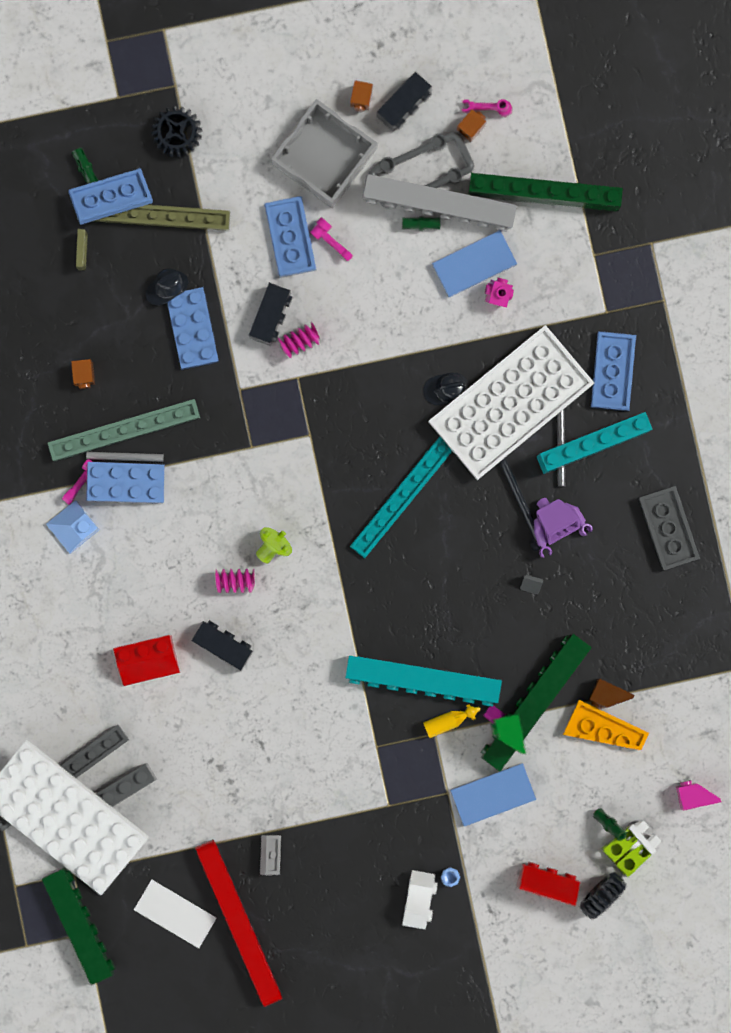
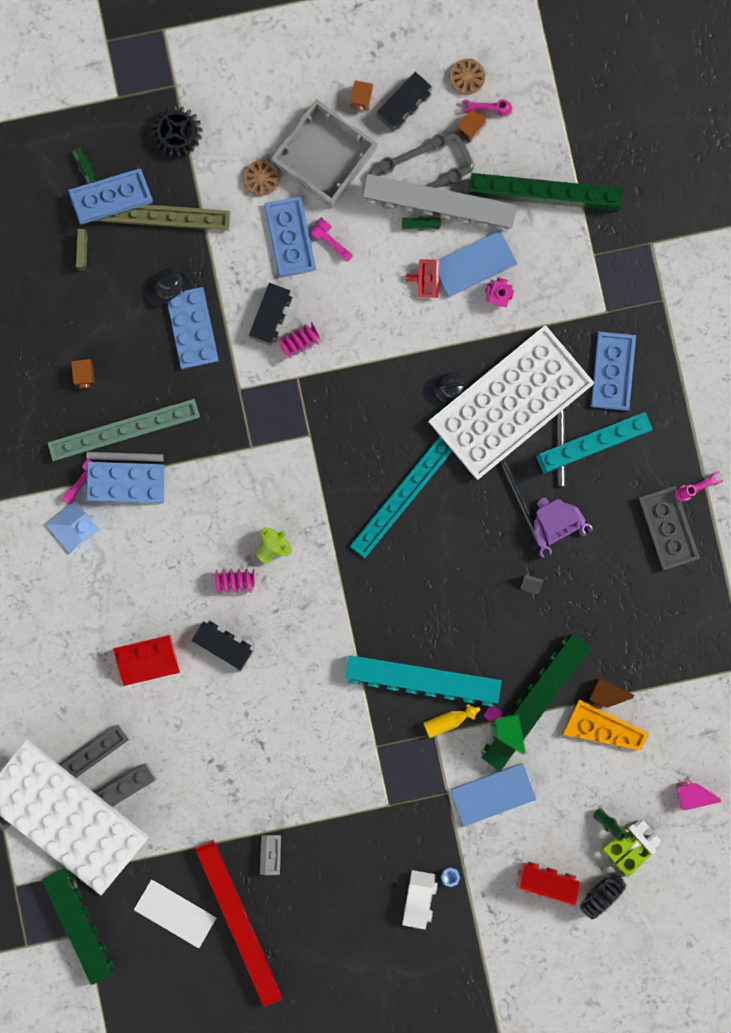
none -> medium nougat wheel [244,160,279,196]
none -> red plate [406,259,439,298]
none -> medium nougat wheel [450,59,485,95]
none -> dark pink brick [675,471,724,502]

